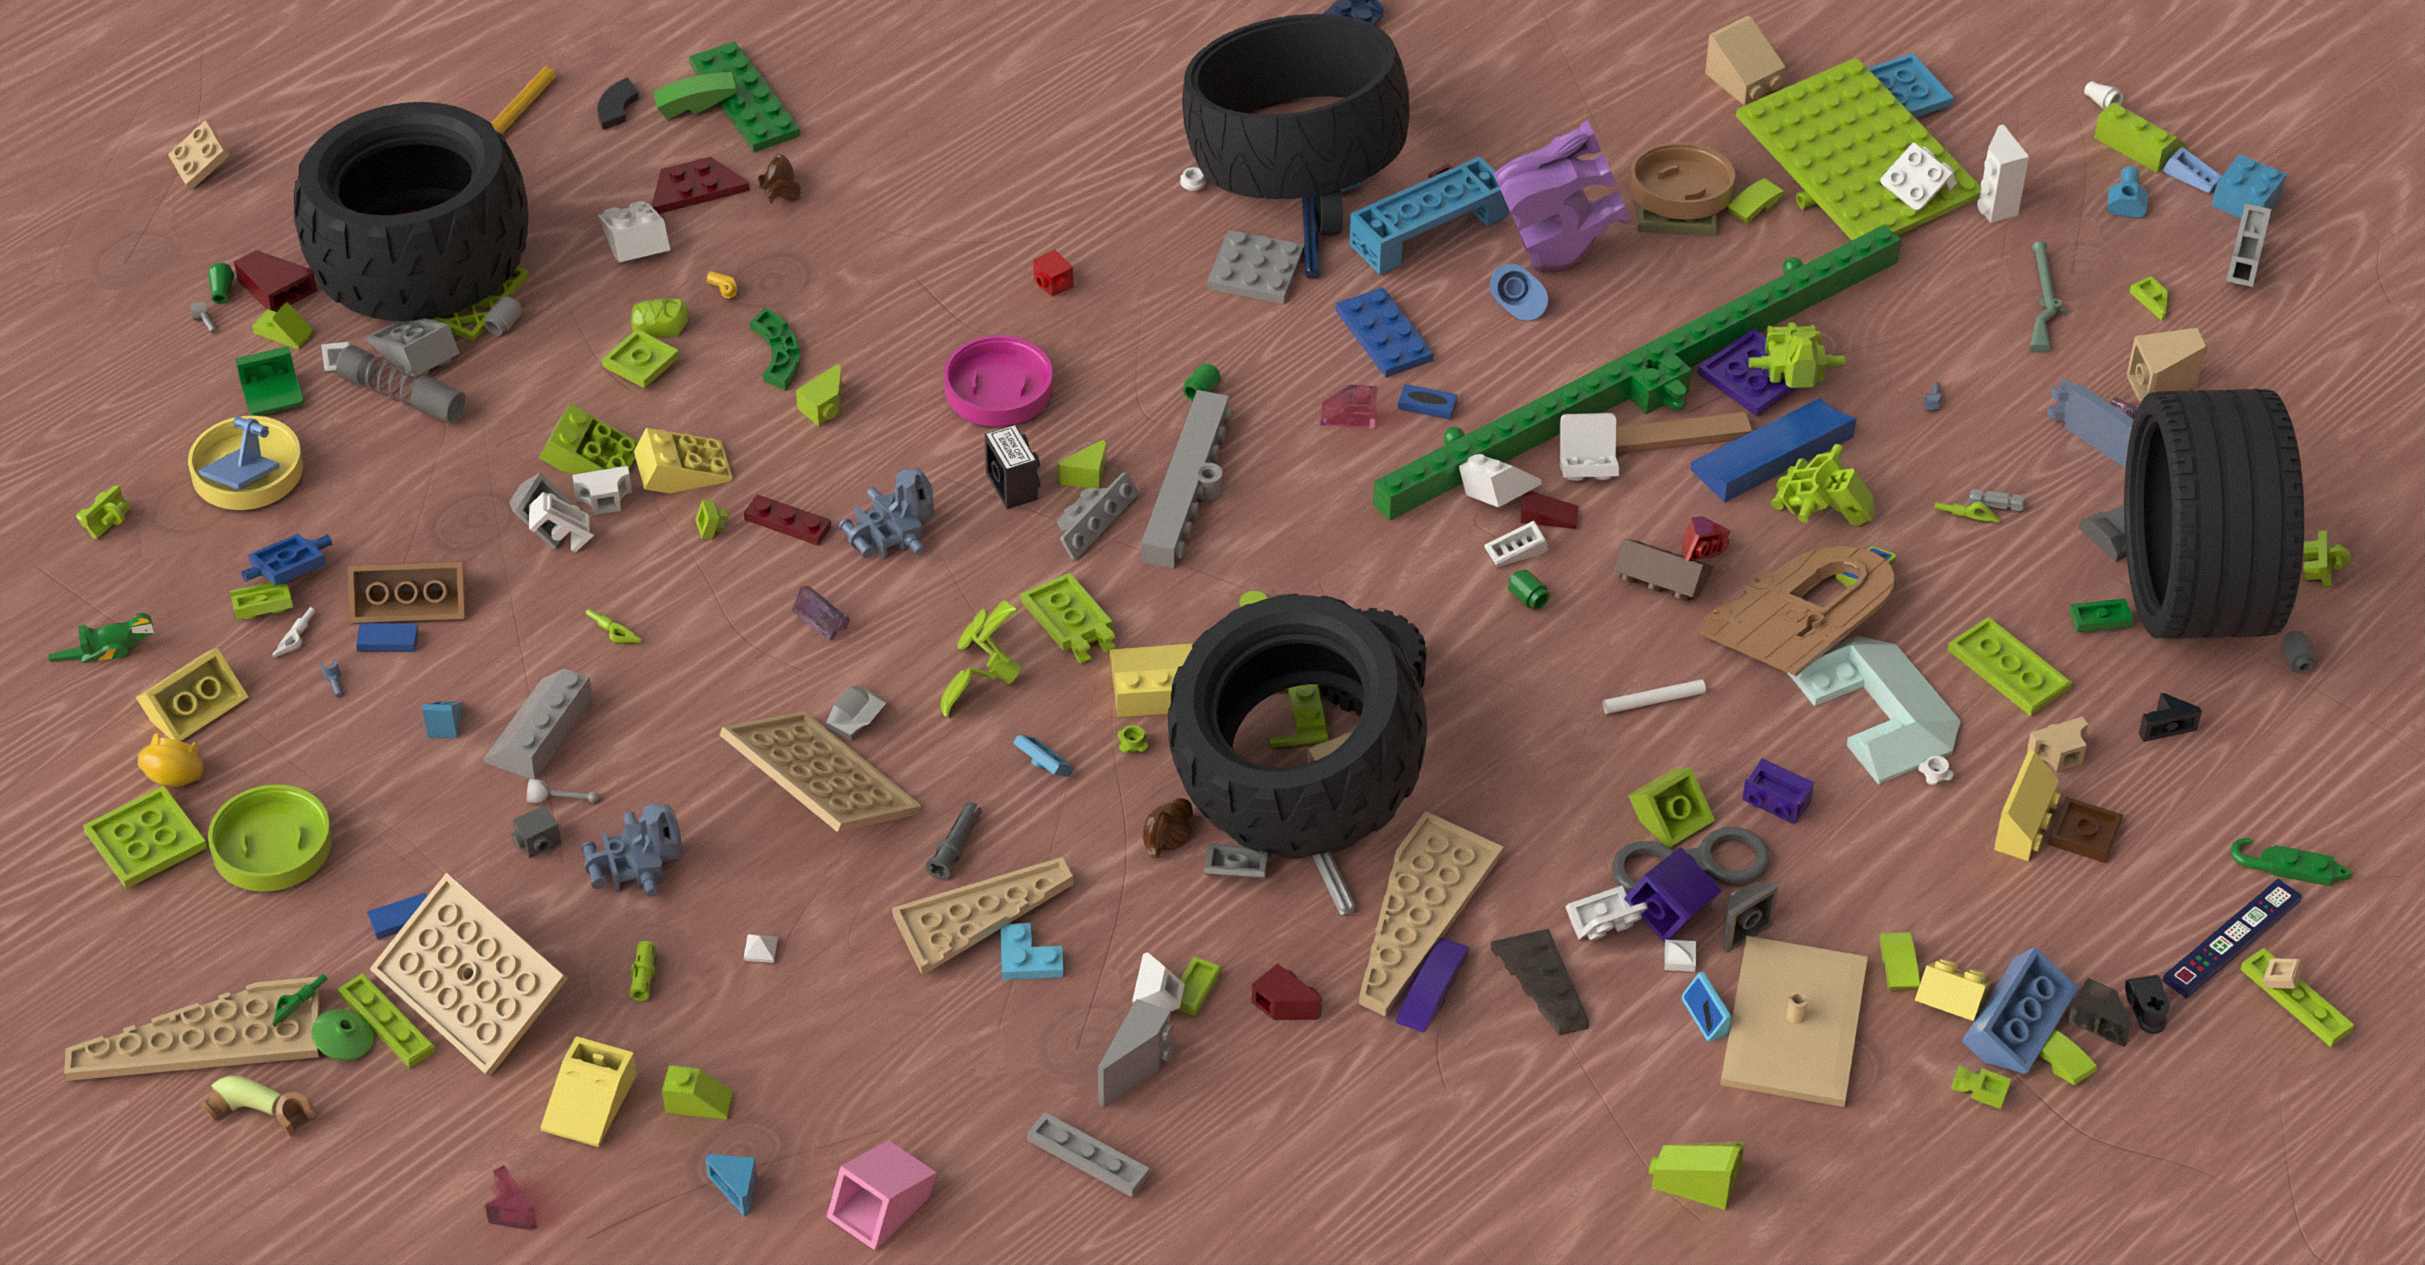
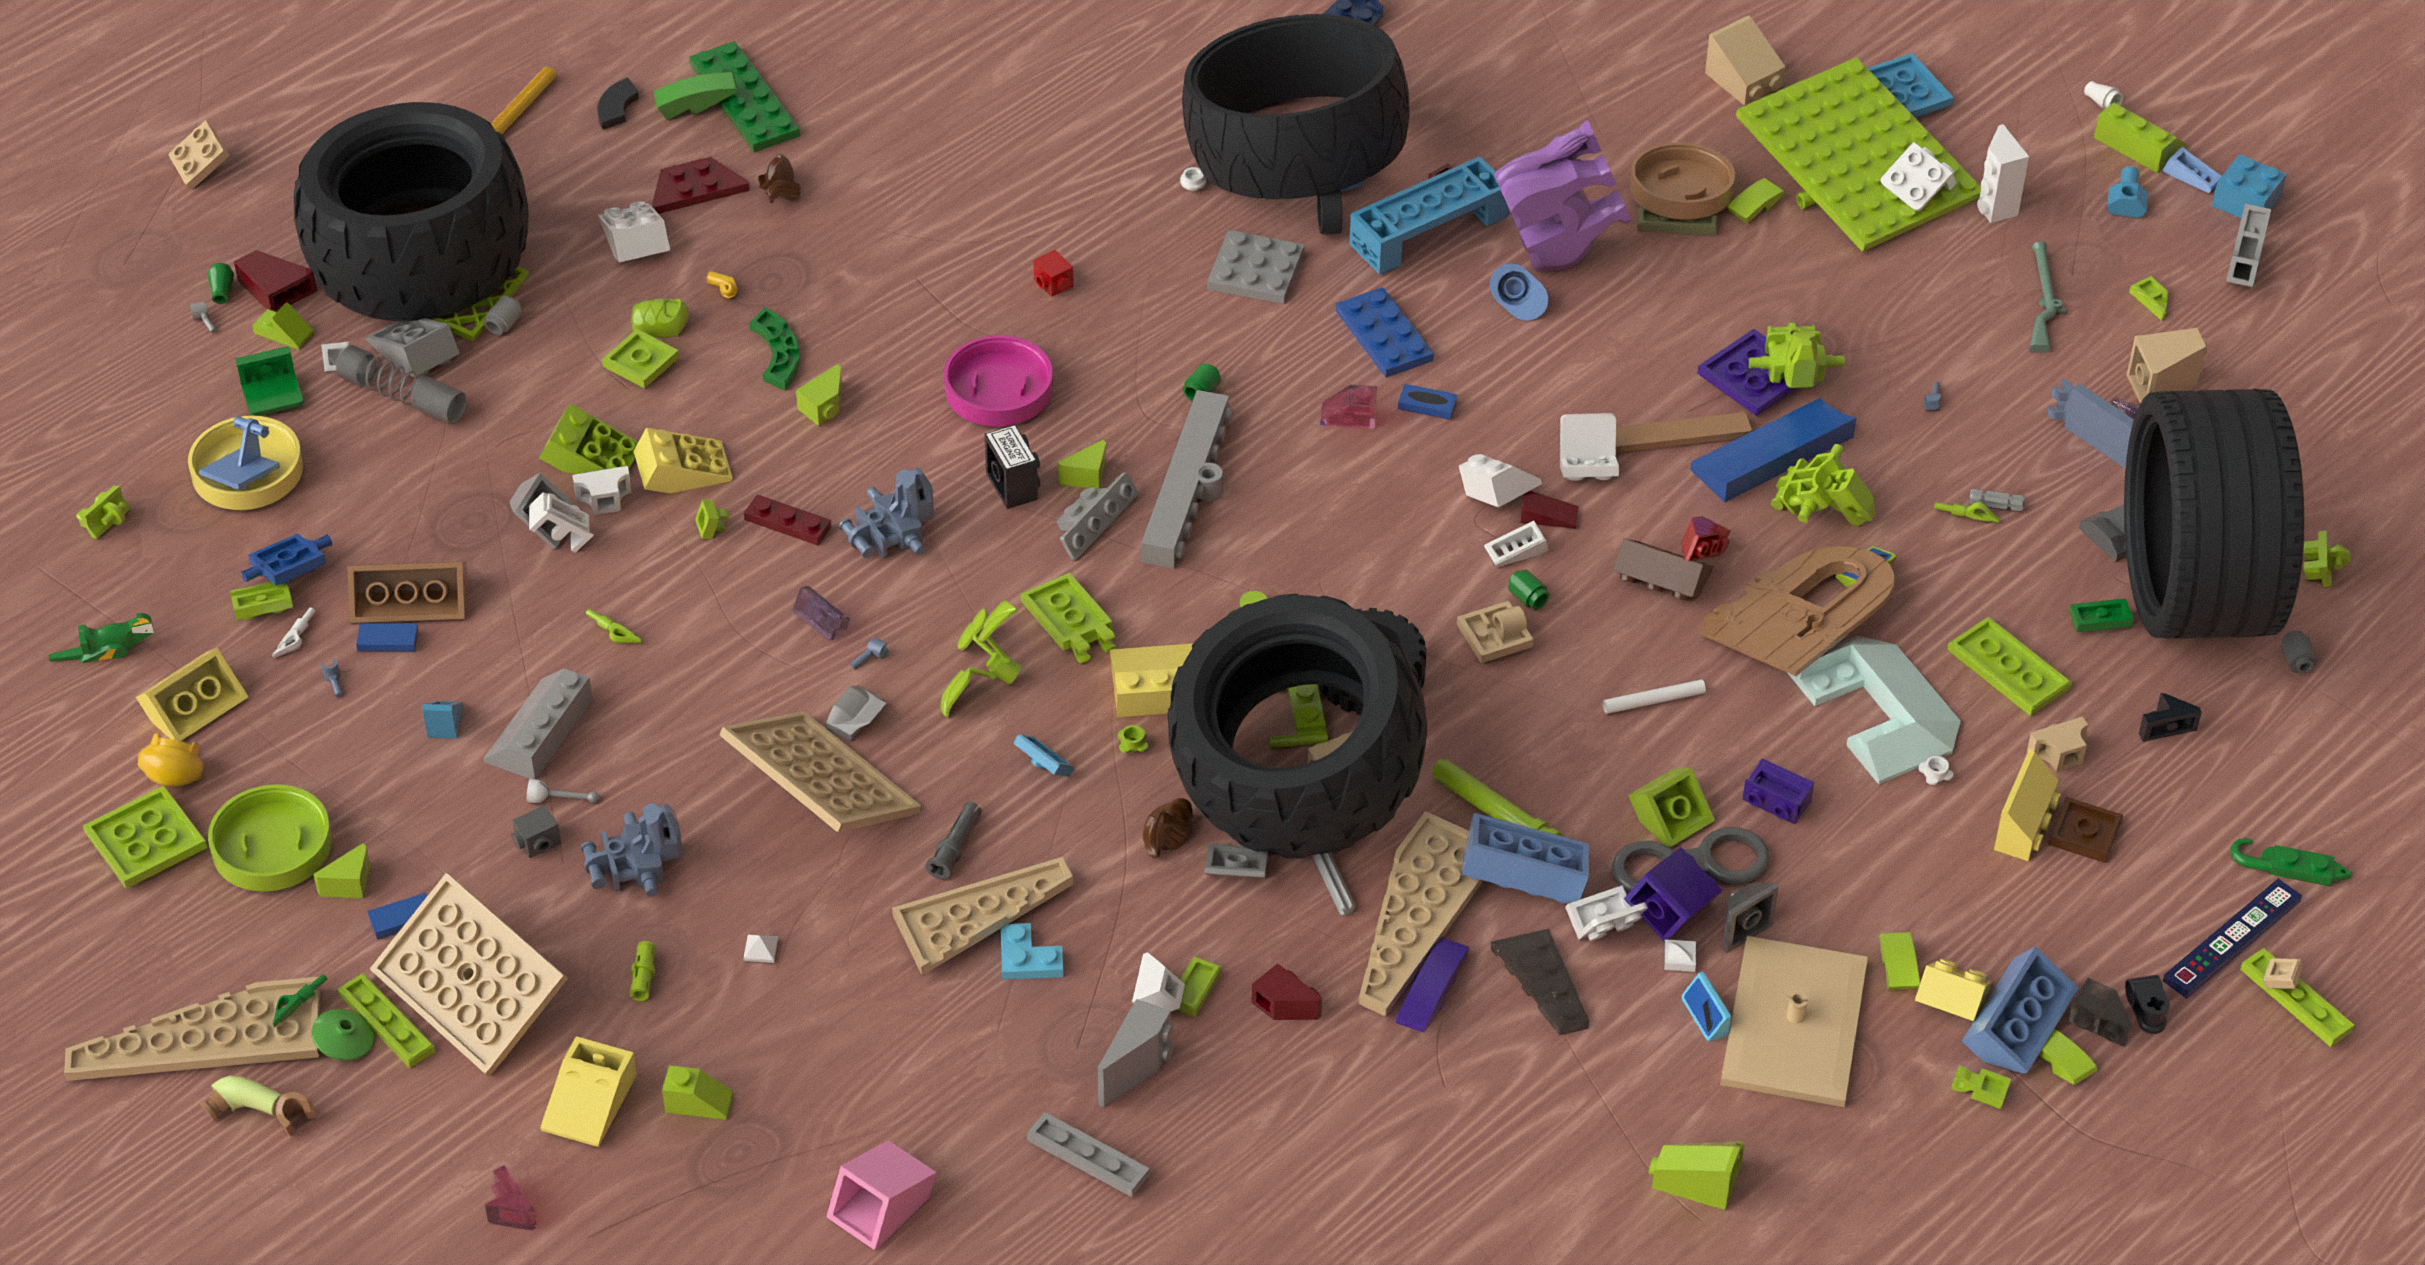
dark azure slope [705,1154,757,1216] -> none
dark blue axle [1302,196,1320,279] -> none
green hinge [1373,225,1901,521] -> none
none -> lime slope [313,843,371,898]
none -> sand blue hand [850,638,889,669]
none -> lime cylinder [1432,759,1563,837]
none -> tan plate [1457,601,1533,663]
none -> medium blue slope [1462,813,1589,904]

